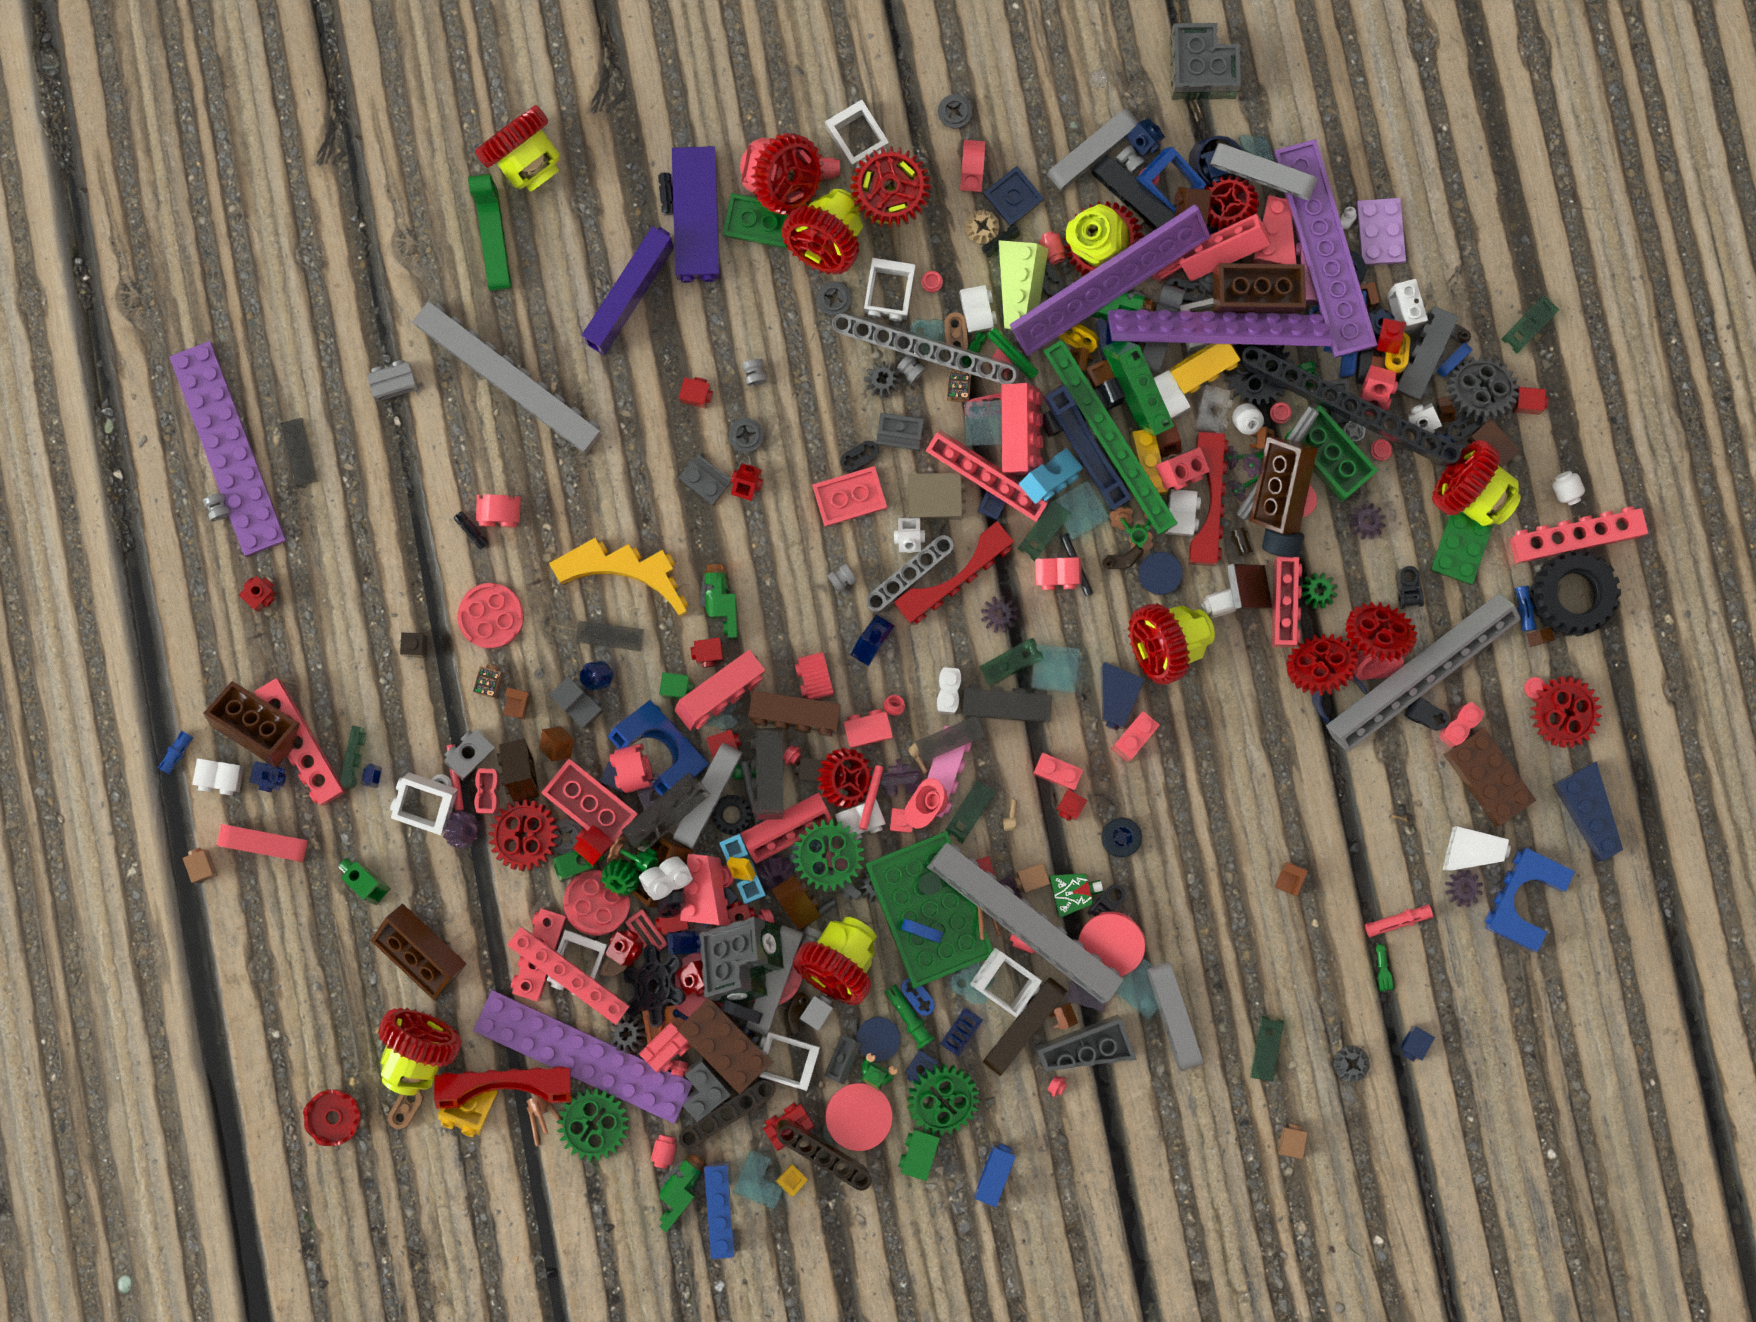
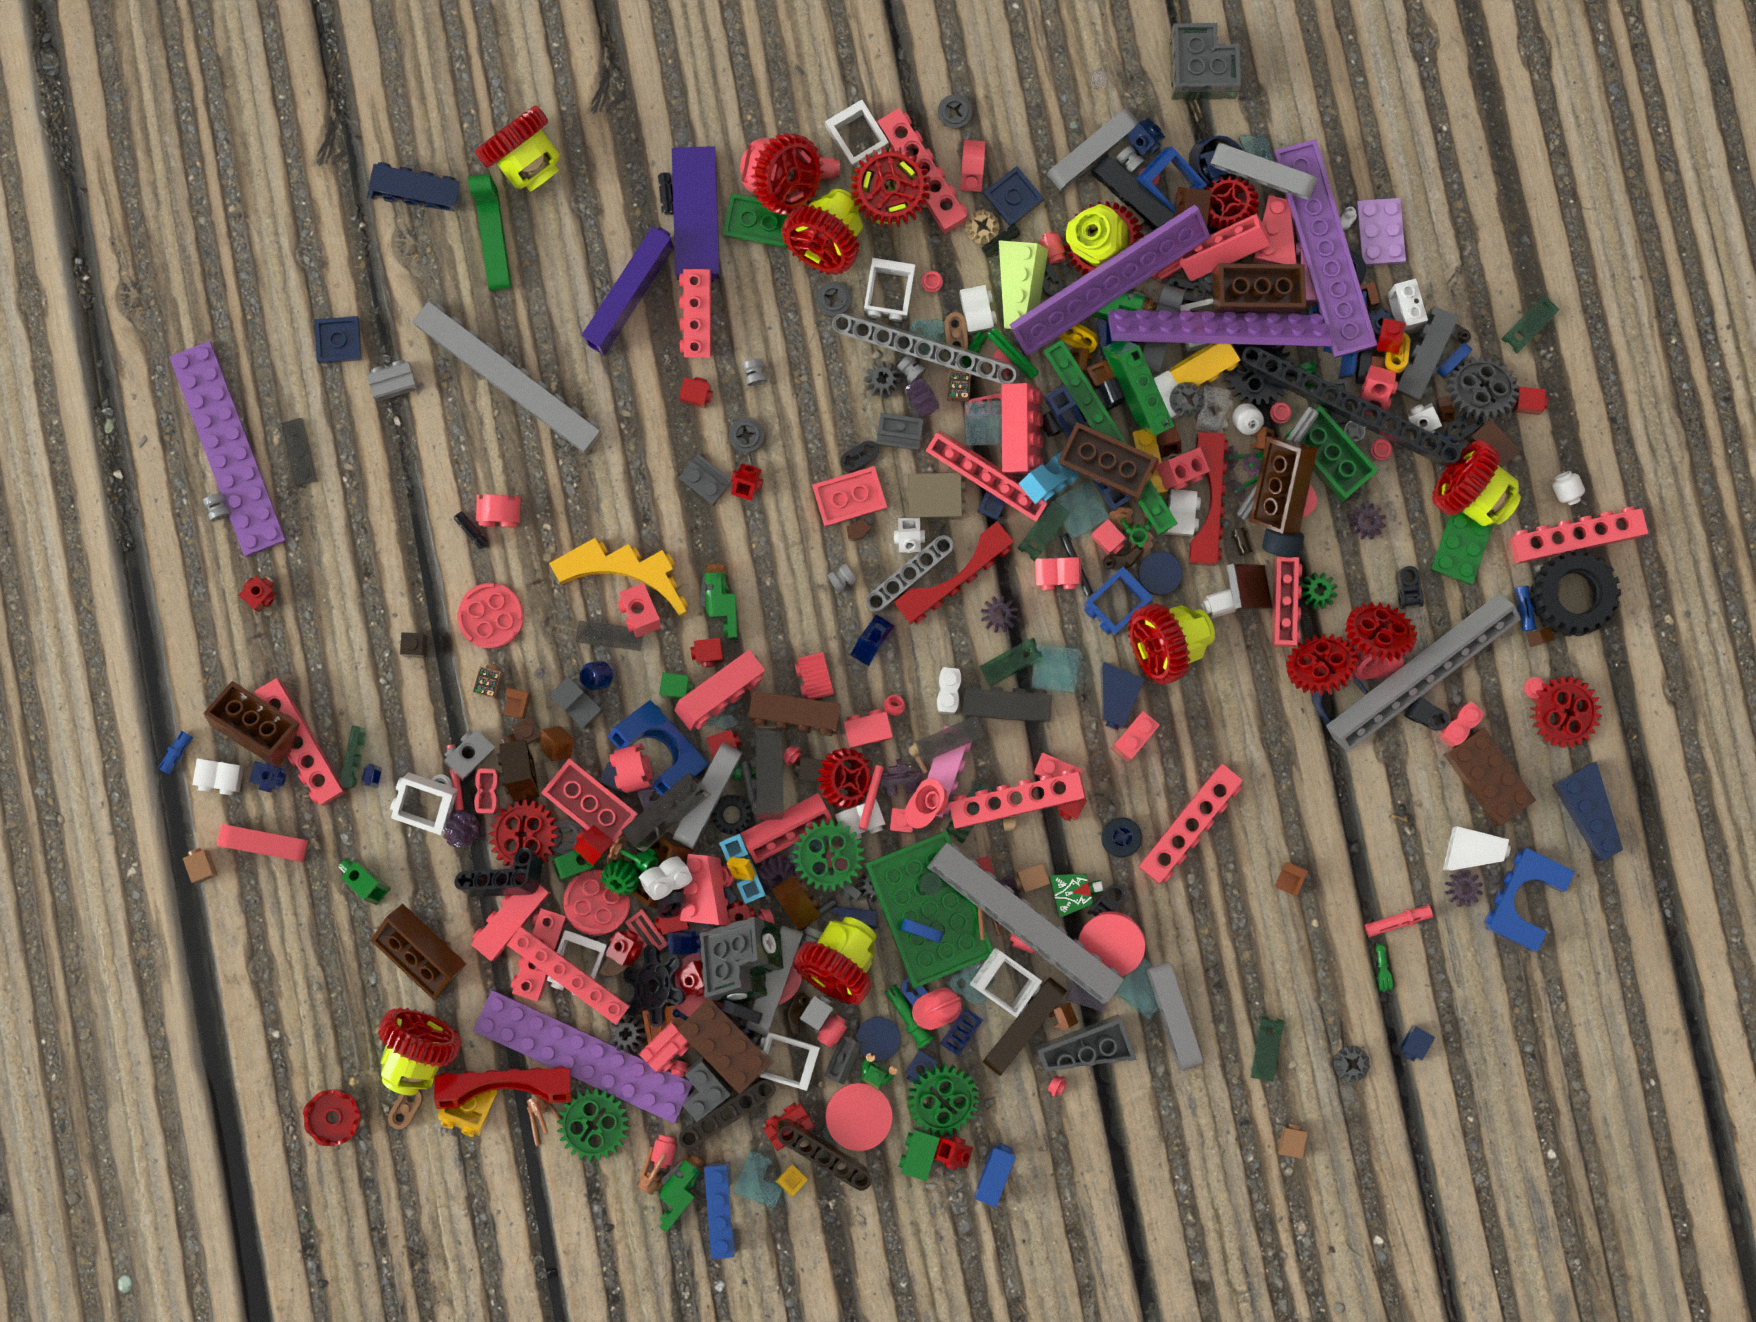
none -> dark blue plate [314,316,362,364]
none -> dark blue wedge [367,162,460,212]
none -> black beam [454,847,543,897]
none -> coral brick [471,884,551,962]
none -> reddish brown plate [501,717,541,744]
none -> coral brick [617,583,661,638]
none -> nougat plant [637,1146,688,1195]
none -> coral brick [679,269,711,358]
none -> coral brick [817,1013,848,1048]
none -> clear blue slope [833,907,878,929]
none -> reddish brown piece [847,518,872,541]
none -> coral brick [877,108,968,235]
none -> clear purple gear [906,378,939,417]
none -> coral piece [912,987,962,1030]
none -> red brick [934,1136,973,1171]
none -> coral brick [949,769,1087,829]
none -> reddish brown brick [1058,422,1159,501]
none -> blue window [1084,567,1153,636]
none -> coral brick [1090,519,1126,555]
none -> coral brick [1137,764,1243,884]
none -> dark grey gear [1169,382,1205,417]

